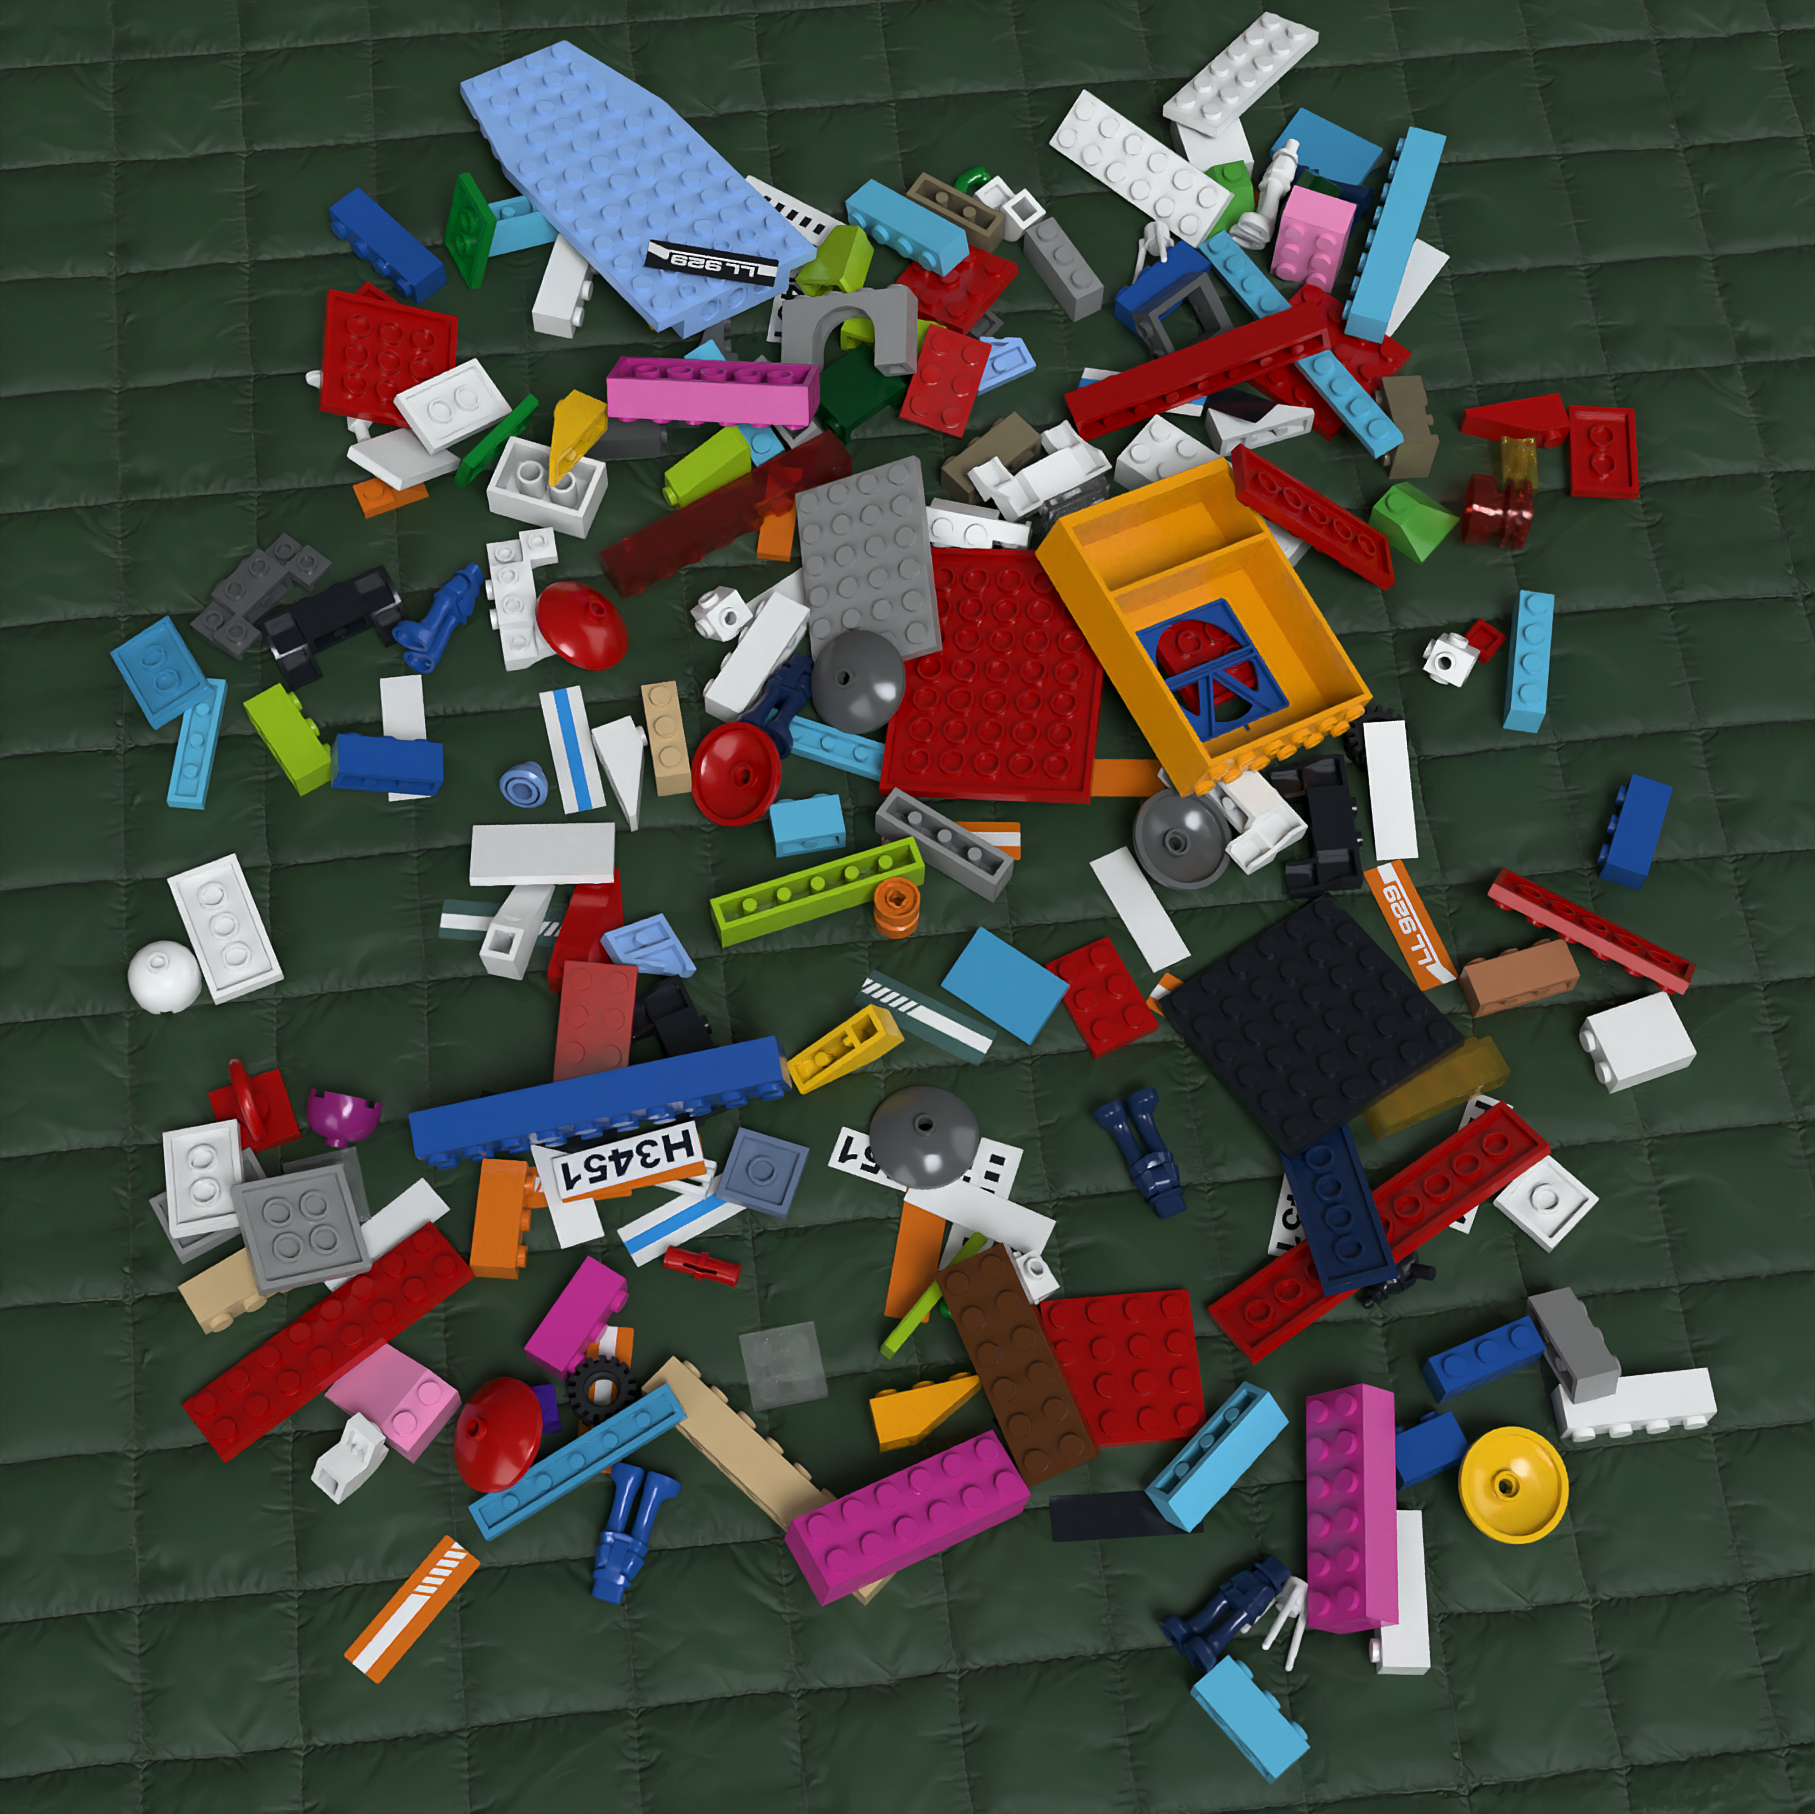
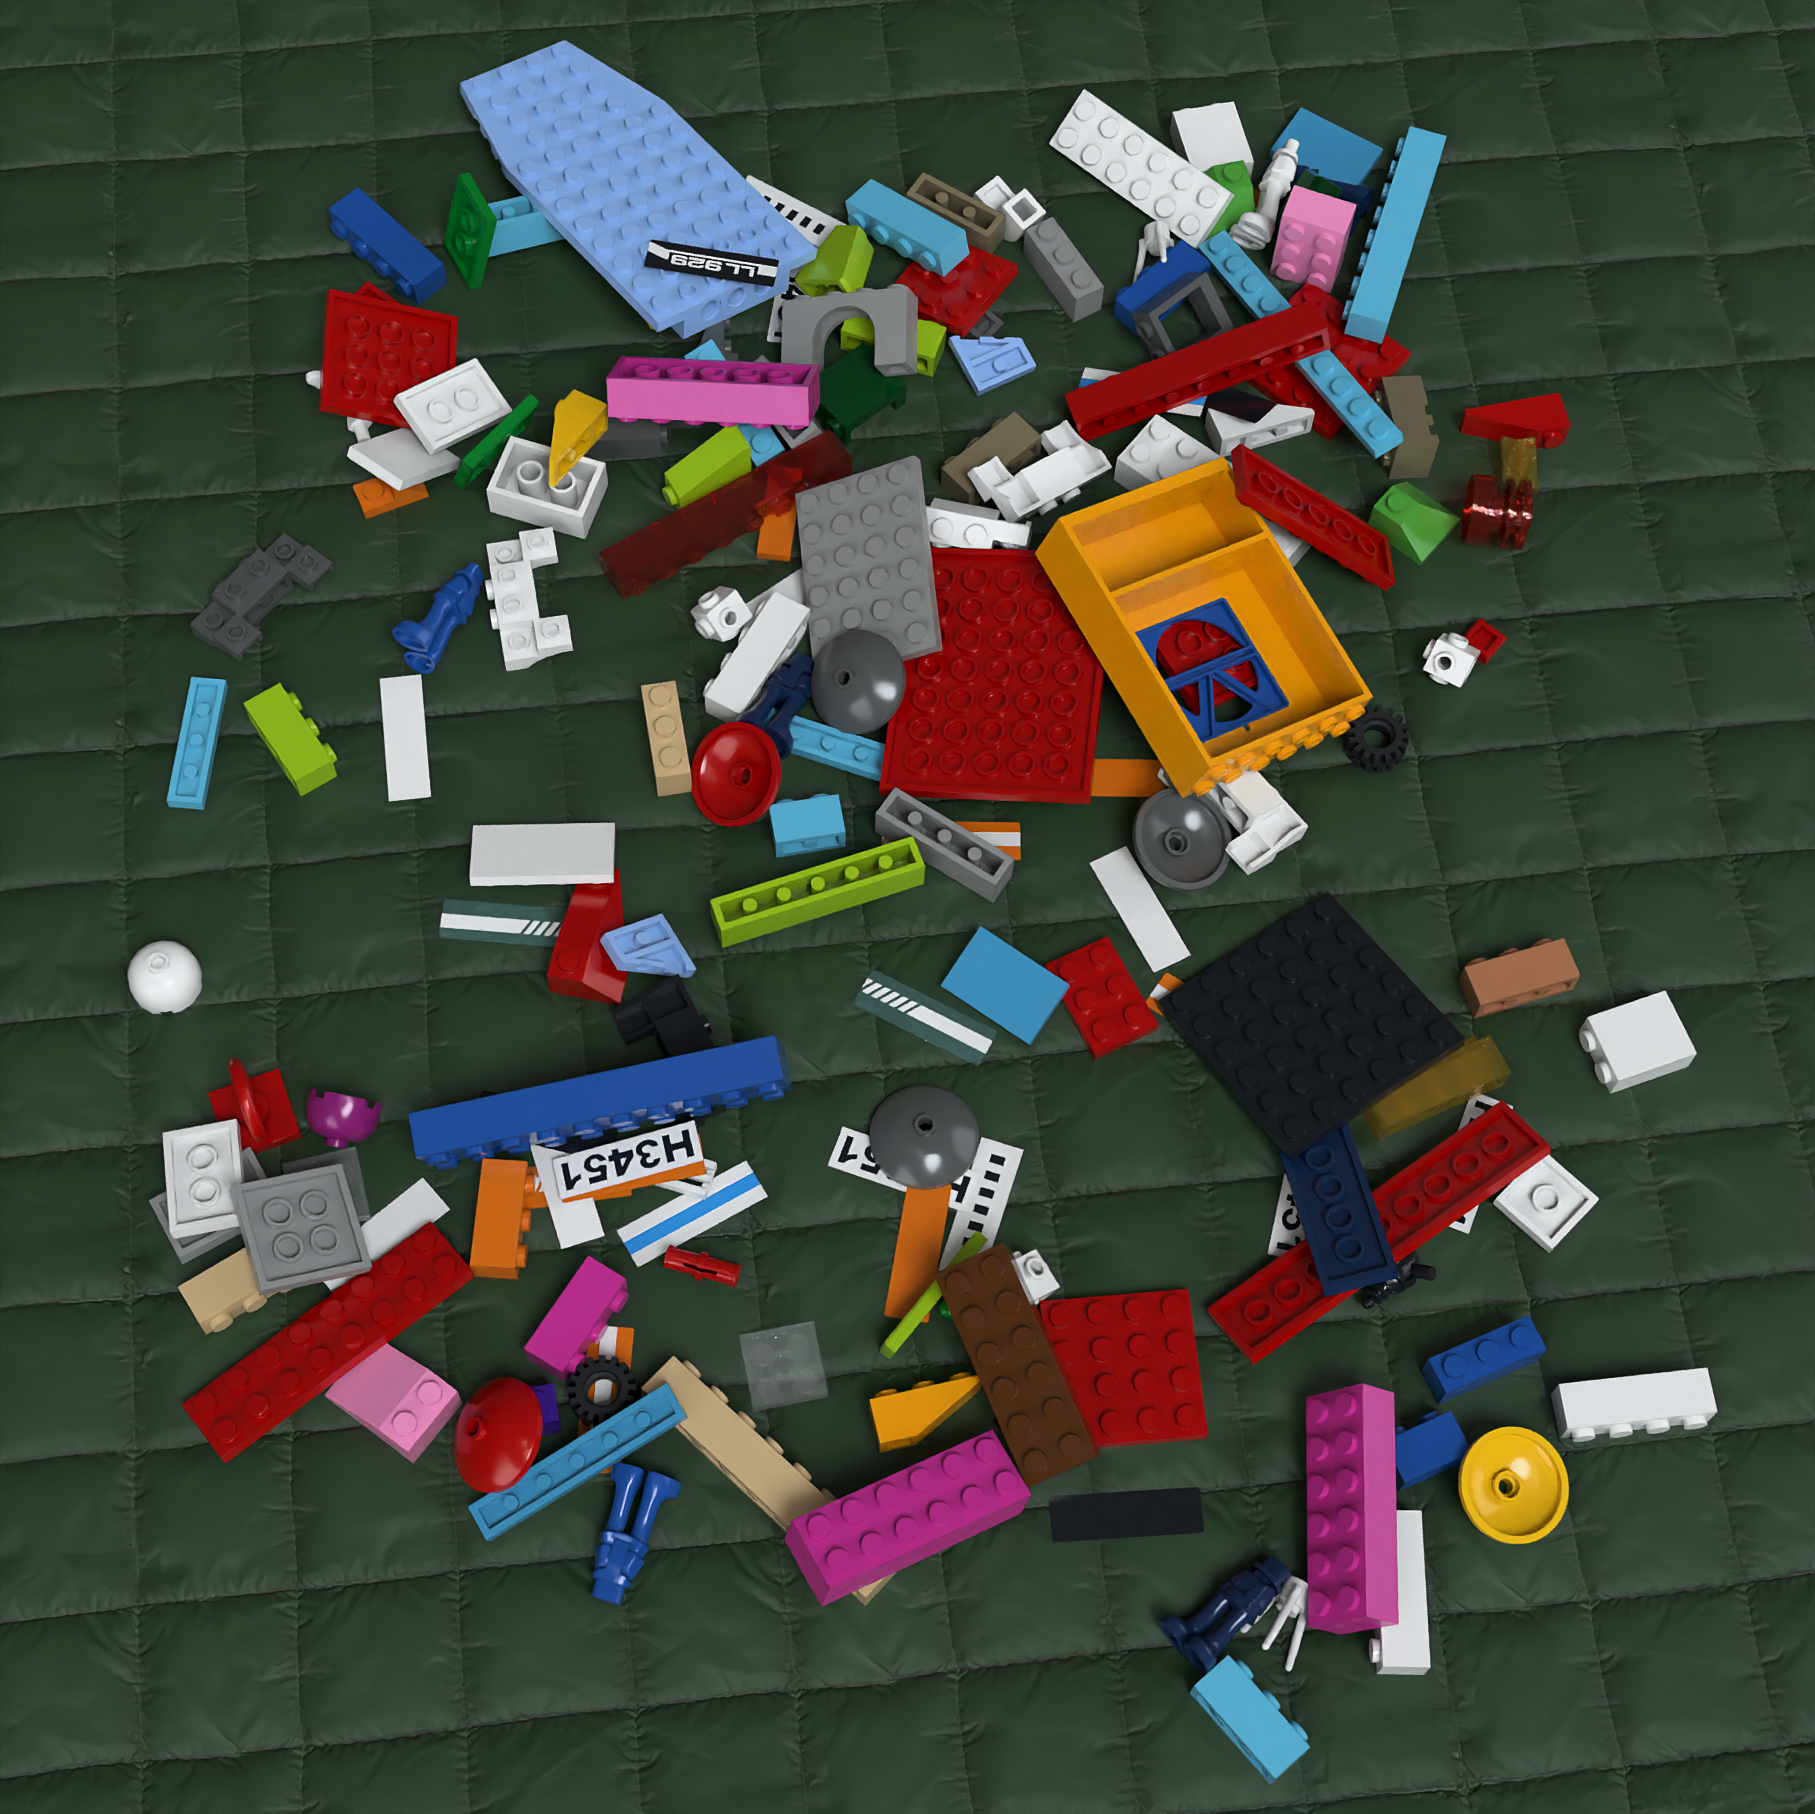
dark azure tile [110,615,214,730] -> none
white plate [167,853,284,1005] -> none
black bracket [257,564,411,691] -> none
white brick [311,1412,389,1504] -> none
blue brick [330,732,444,796] -> none
orange sticker [344,1535,480,1684] -> none
white slope [479,884,555,980] -> none
medium blue brick [500,761,548,808] -> none
white brick [532,233,599,339] -> none
red dish [535,581,629,671] -> none
white sticker [539,685,606,814] -> none
red plate [553,960,639,1082] -> none
white slope [591,715,648,832] -> none
sand blue plate [716,1127,810,1220] -> none
yellow slope [787,1004,905,1095] -> none
orange wheel [874,877,920,939] -> none
red plate [898,323,993,440] -> none
white sticker [904,1179,1056,1255] -> none
green arm [953,165,991,195] -> none
clear plate [1039,475,1110,542] -> none
dark blue piece [1092,1087,1187,1220] -> none
medium azure brick [1145,1381,1289,1533] -> none
white plate [1163,12,1319,138] -> none
black bracket [1270,753,1364,900] -> none
white sticker [1363,720,1418,860] -> none
orange sticker [1363,859,1459,991] -> none
white sticker [1385,238,1450,337] -> none
red plate [1487,867,1696,995] -> none
medium azure brick [1503,590,1555,733] -> none
light grey brick [1525,1287,1621,1405] -> none
red plate [1566,405,1639,500] -> none
blue brick [1596,774,1673,891] -> none

